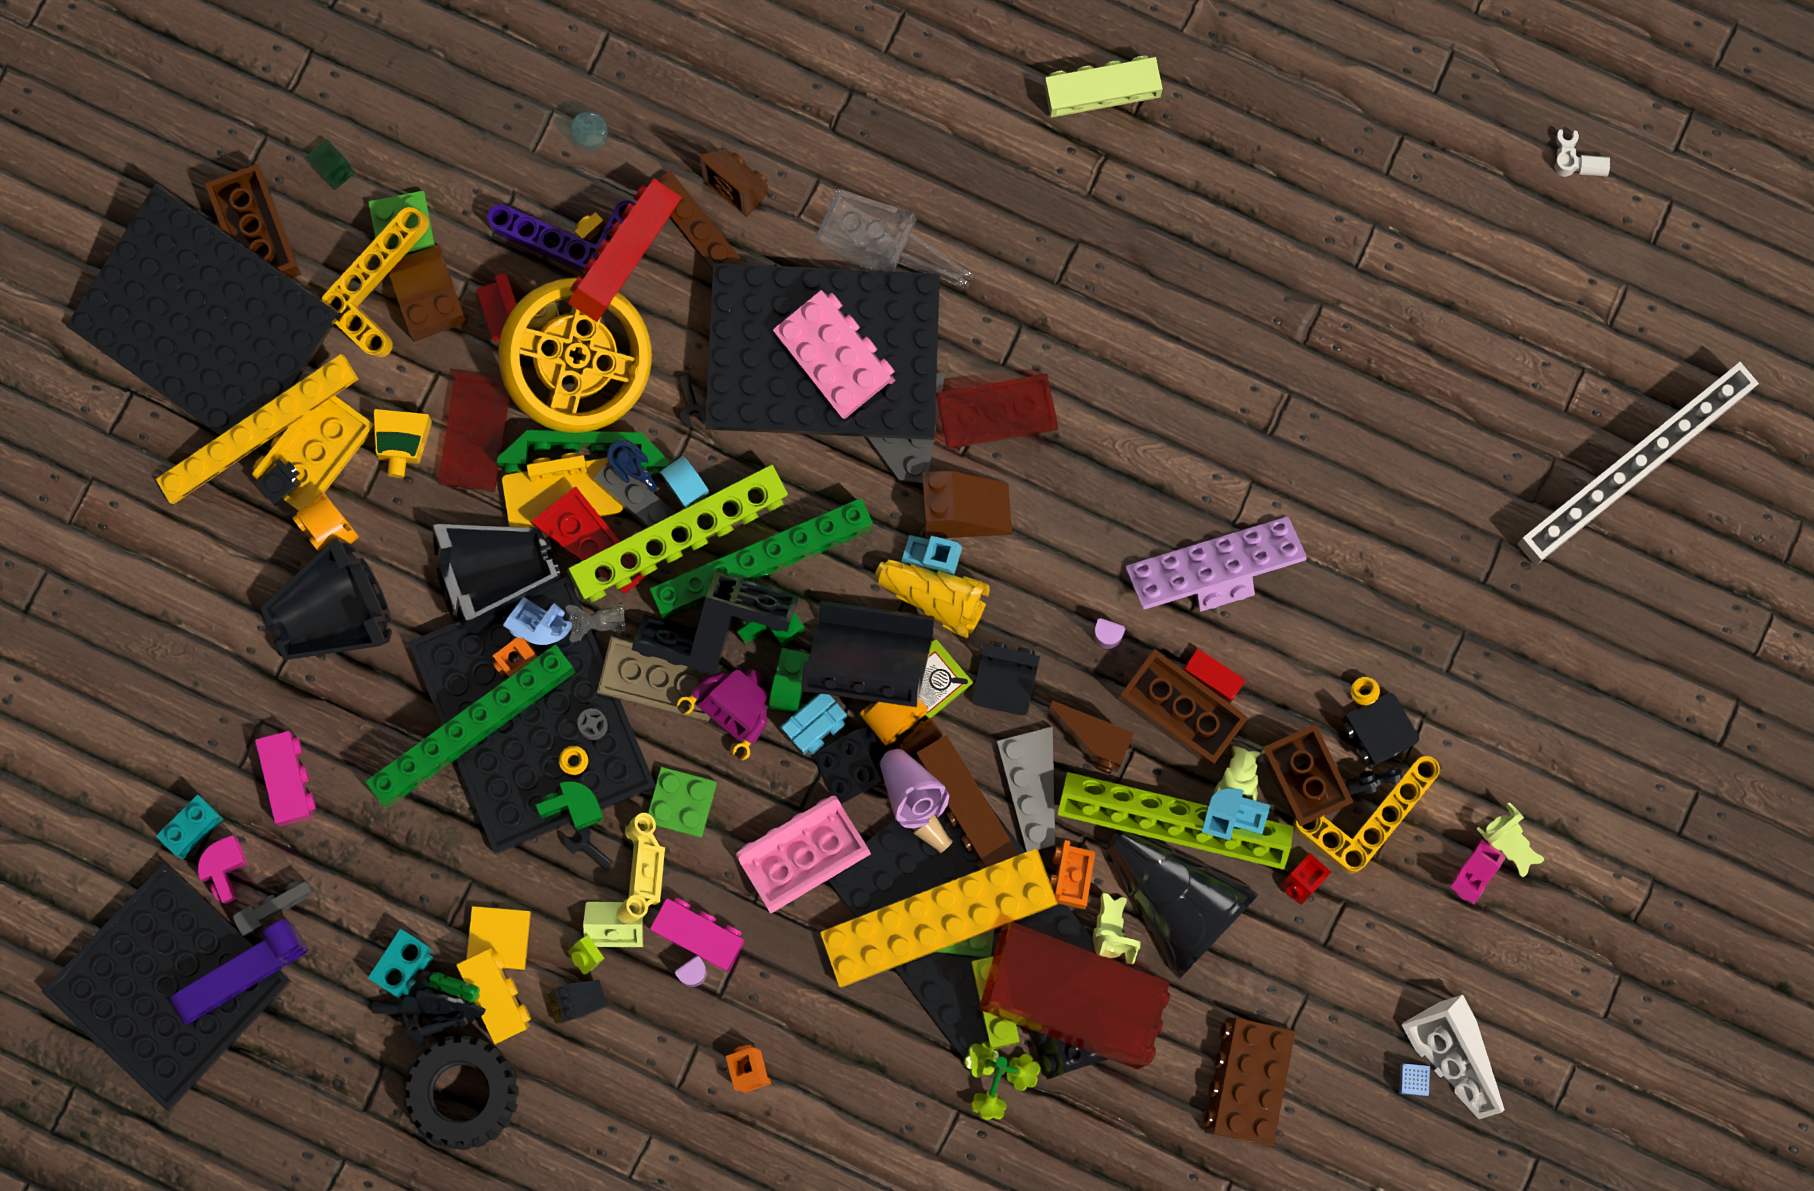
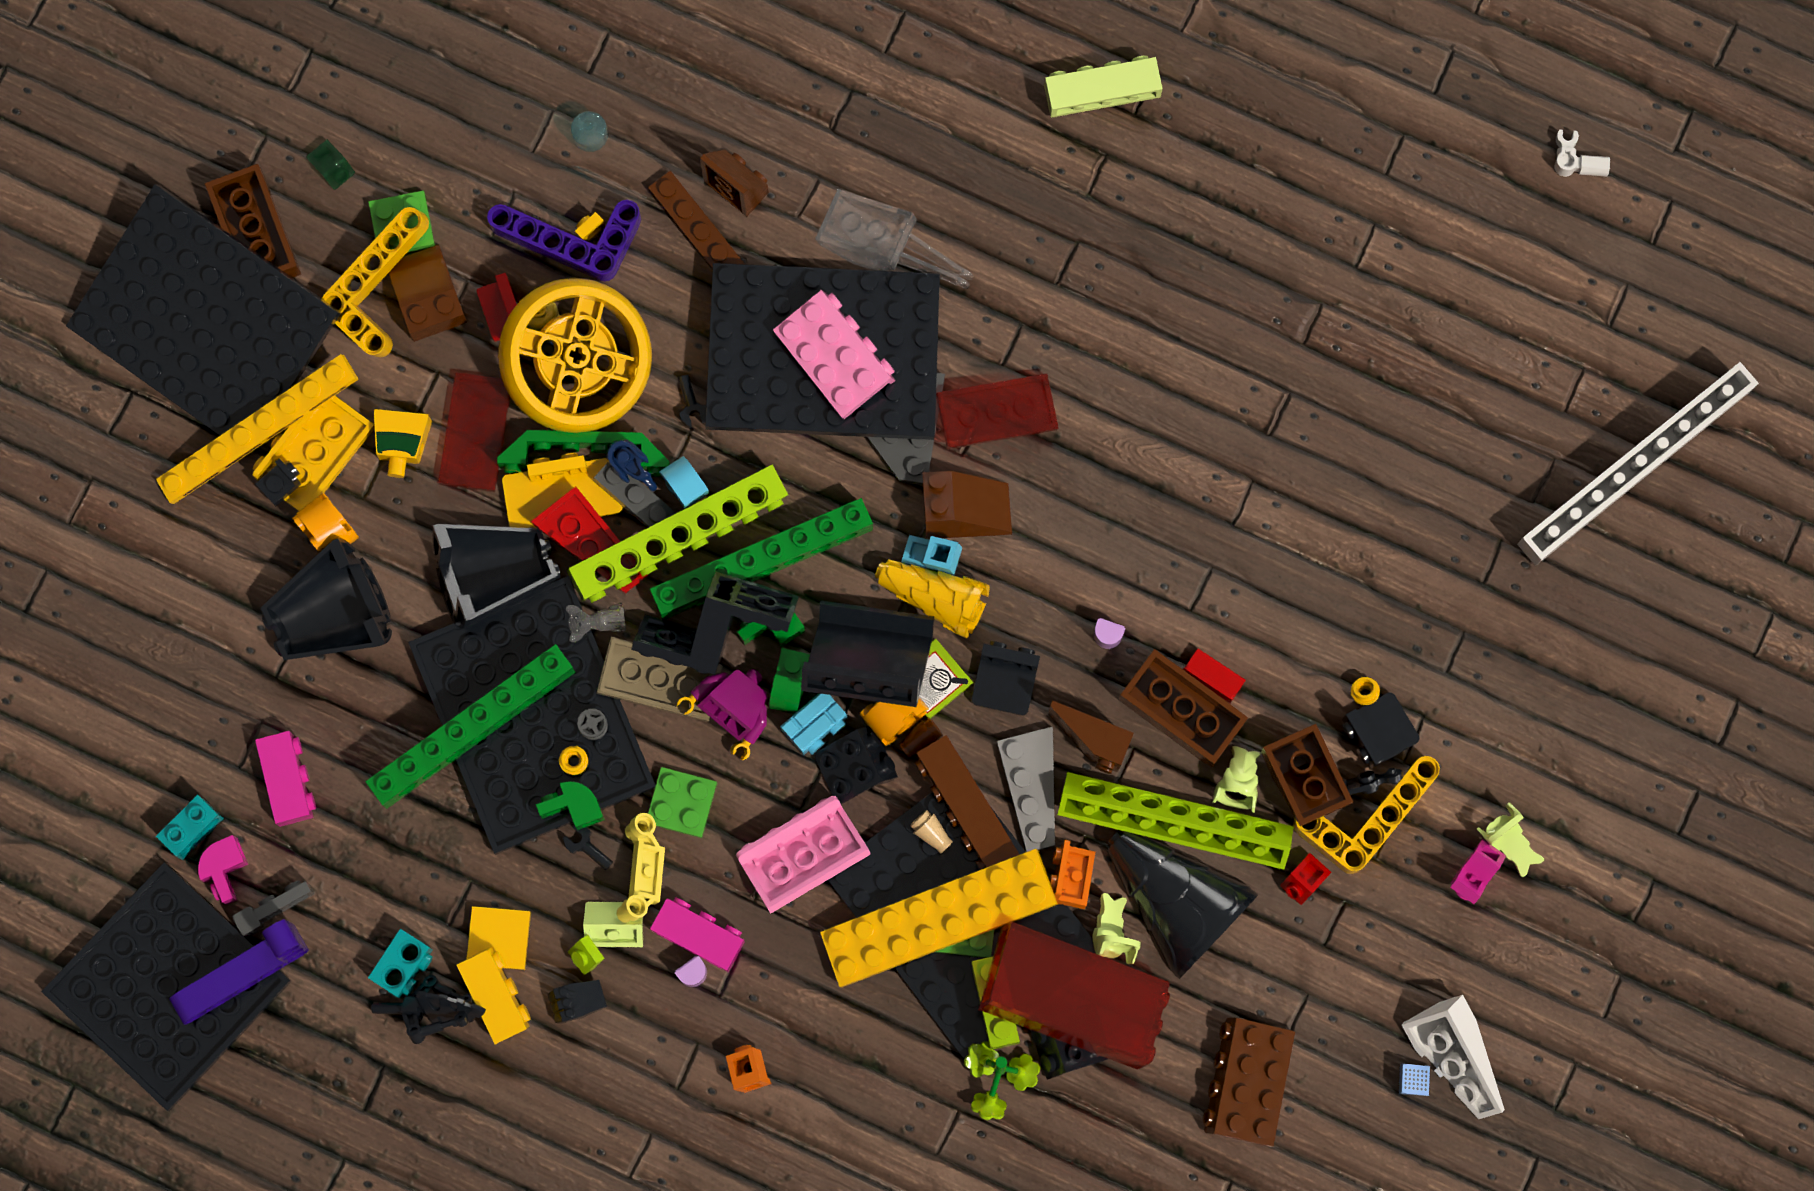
black tyre [403,1036,519,1150] -> none
green axle [429,972,480,1003] -> none
orange brick [493,637,539,677] -> none
light blue slope [503,597,572,645] -> none
red brick [568,179,682,322] -> none
lavender cone [880,749,949,828] -> none
lavender bracket [1126,517,1306,612] -> none
medium azure brick [1202,788,1270,840] -> none

